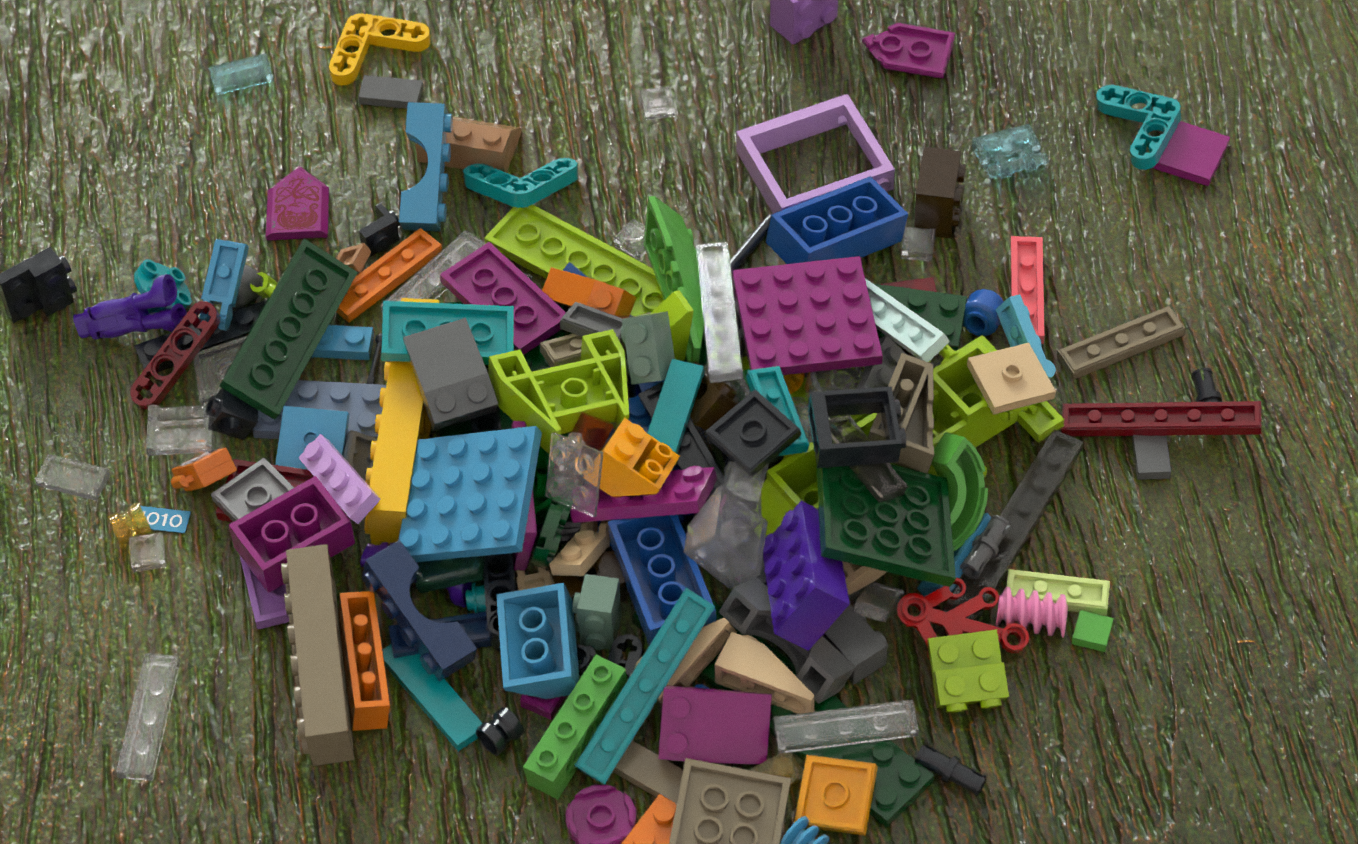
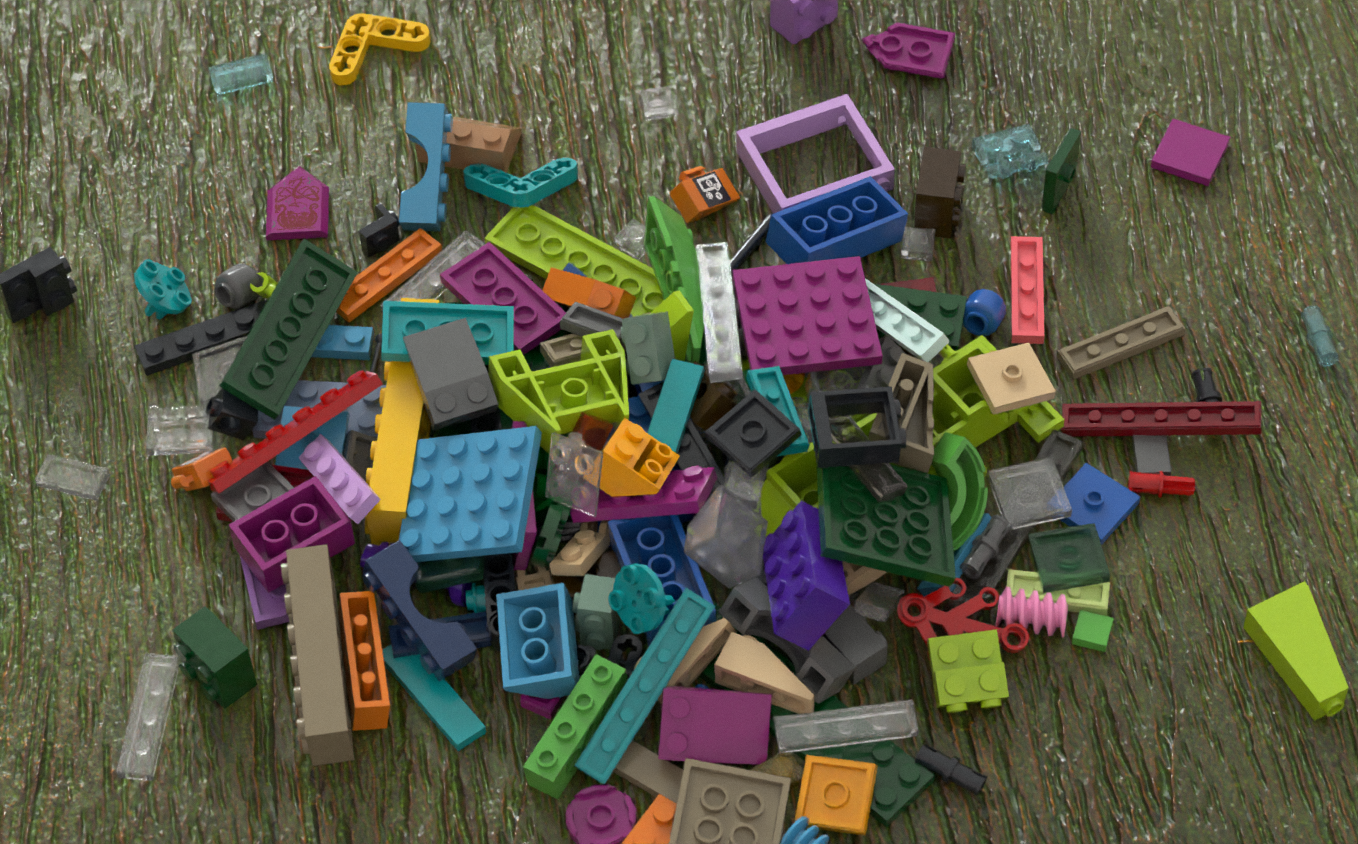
dark purple piece [73,274,187,340] -> none
clear yellow wheel [107,502,152,546] -> none
dark azure sticker [124,505,191,533] -> none
clear plate [129,533,167,572] -> none
dark red beam [130,301,220,410] -> none
dark azure hinge [199,239,249,331] -> none
medium nougat plate [336,243,371,275] -> none
dark grey tile [358,75,424,109] -> none
black wheel [475,707,525,756] -> none
medium azure plate [996,294,1056,379] -> none
teal beam [1096,85,1181,170] -> none
none -> dark green brick [172,606,257,709]
none -> red plate [207,370,383,494]
none -> teal plate [608,563,675,634]
none -> orange piece [669,166,740,224]
none -> clear tile [987,457,1072,530]
none -> clear green plate [1028,523,1110,593]
none -> dark green plate [1042,128,1081,214]
none -> blue plate [1046,463,1140,546]
none -> red axle [1128,471,1195,498]
none -> lime slope [1243,581,1348,721]
none -> clear light blue pin [1301,305,1339,367]

